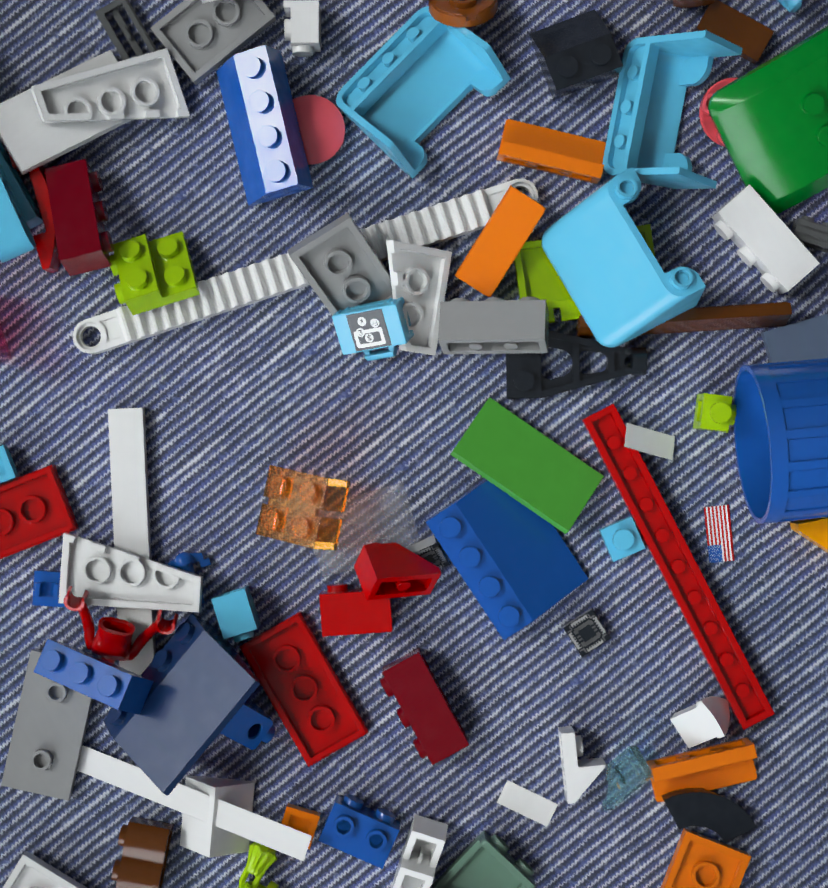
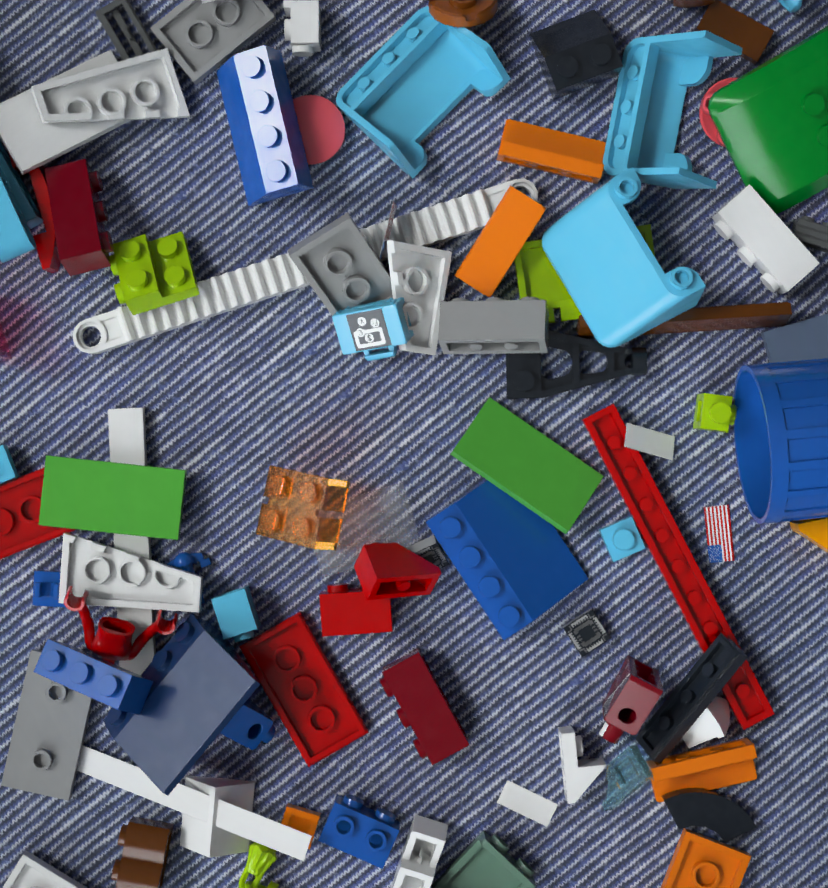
none -> bright green tile [39,455,187,540]
none -> sticker [379,201,397,261]
none -> dark red torso [599,655,663,744]
none -> black tile [635,633,748,764]

